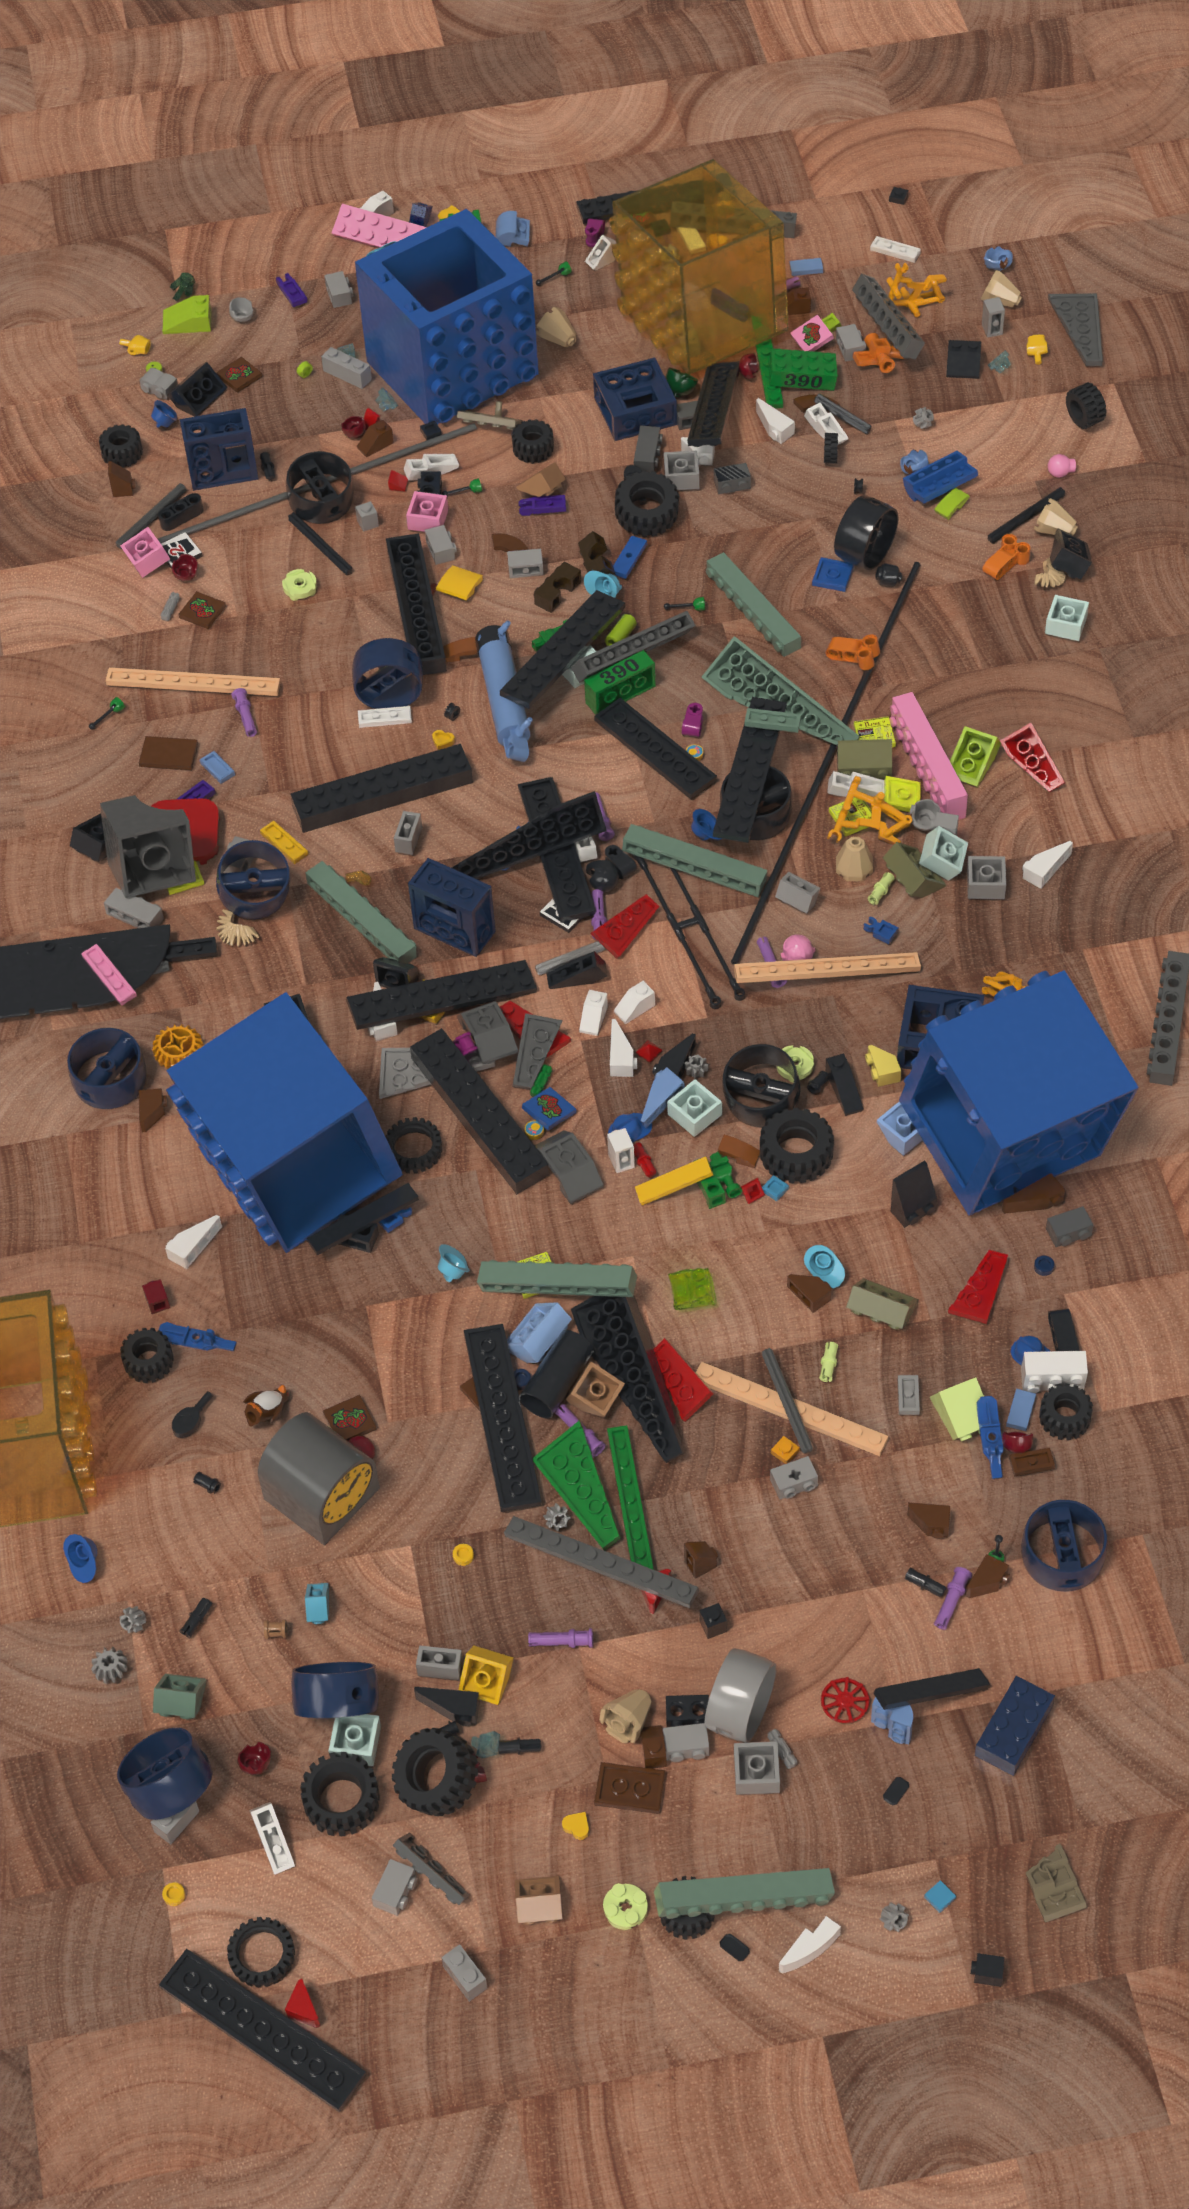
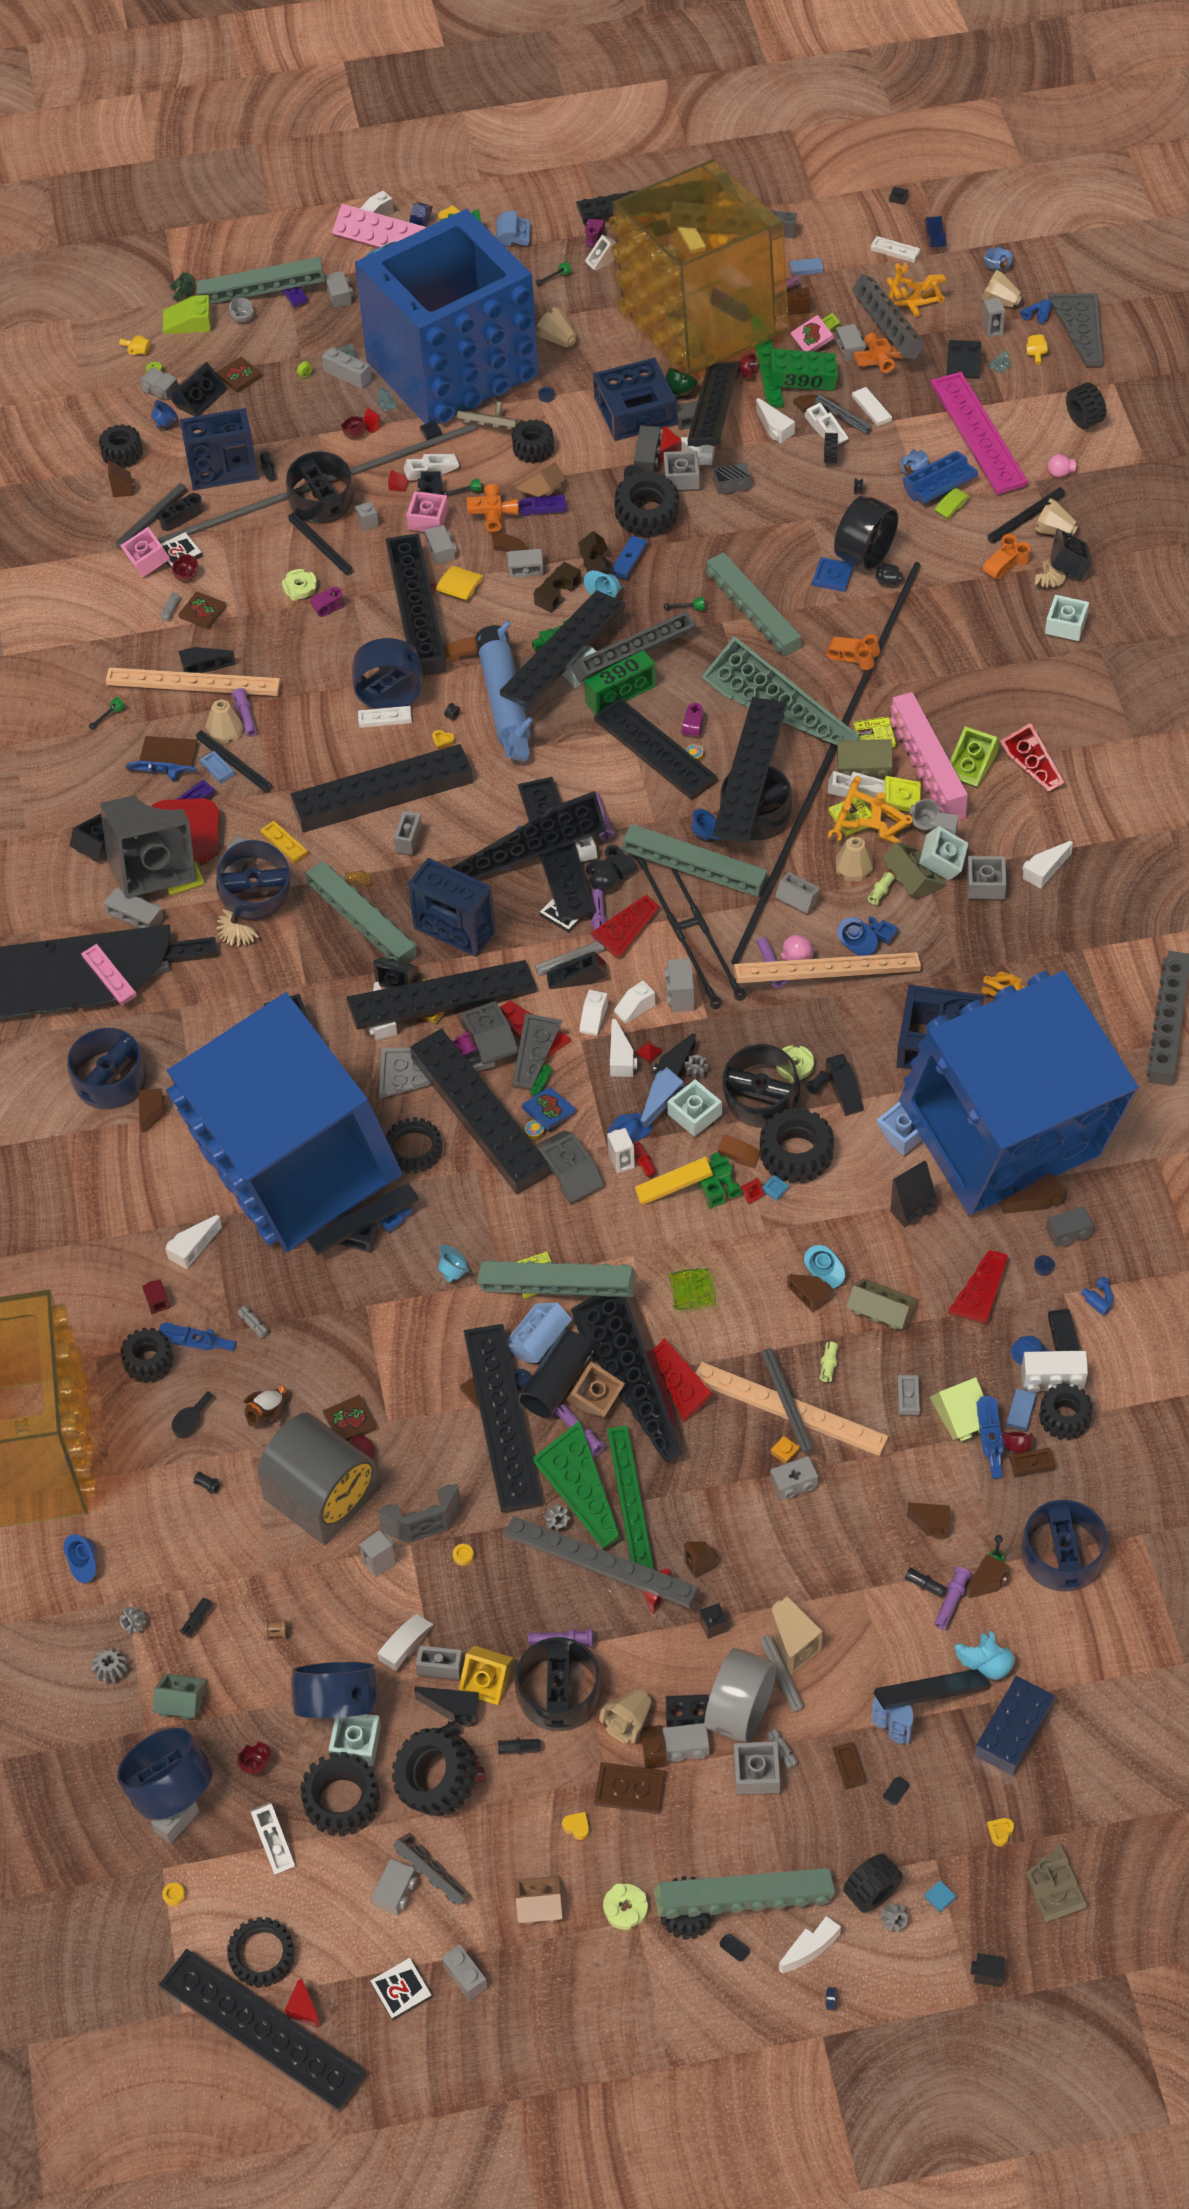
light orange gear [152,1024,204,1069] -> none
medium azure slope [305,1583,329,1624] -> none
reddish brown slope [357,420,394,458] -> none
clear light blue tile [471,1731,500,1759] -> none
lime brick [605,614,637,646] -> none
sand green plate [745,708,801,733] -> none
red wheel [821,1677,869,1723] -> none
light yellow slope [865,1045,901,1087] -> none
light grey gear [913,407,934,429] -> none
none -> blue piece [126,761,197,782]
none -> black slope [178,647,236,673]
none -> sand green brick [196,257,325,304]
none -> black axle [196,730,272,792]
none -> tan cone [206,699,244,744]
none -> light grey axle [238,1306,268,1338]
none -> magenta piece [310,587,344,617]
none -> light grey brick [359,1530,395,1578]
none -> tile [370,1958,432,2021]
none -> white slope [377,1614,434,1671]
none -> dark grey slope [378,1484,461,1543]
none -> orange brick [467,484,518,532]
none -> black cylinder [515,1637,602,1731]
none -> dark blue tile [538,387,555,402]
none -> red slope [660,427,682,463]
none -> light grey brick [664,958,694,1012]
none -> light grey axle [761,1635,803,1712]
none -> tan slope [771,1597,822,1676]
none -> dark blue tile [826,1987,837,2011]
none -> reddish brown tile [832,1742,866,1790]
none -> blue piece [837,917,878,956]
none -> black tyre [843,1853,903,1913]
none -> white tile [852,387,892,427]
none -> clear blue brick [924,216,947,248]
none -> dark pink plate [931,372,1028,495]
none -> medium azure hair [954,1631,1015,1680]
none -> yellow tile [986,1818,1014,1847]
none -> blue plant [1020,299,1052,324]
none -> blue plant [1081,1276,1113,1316]

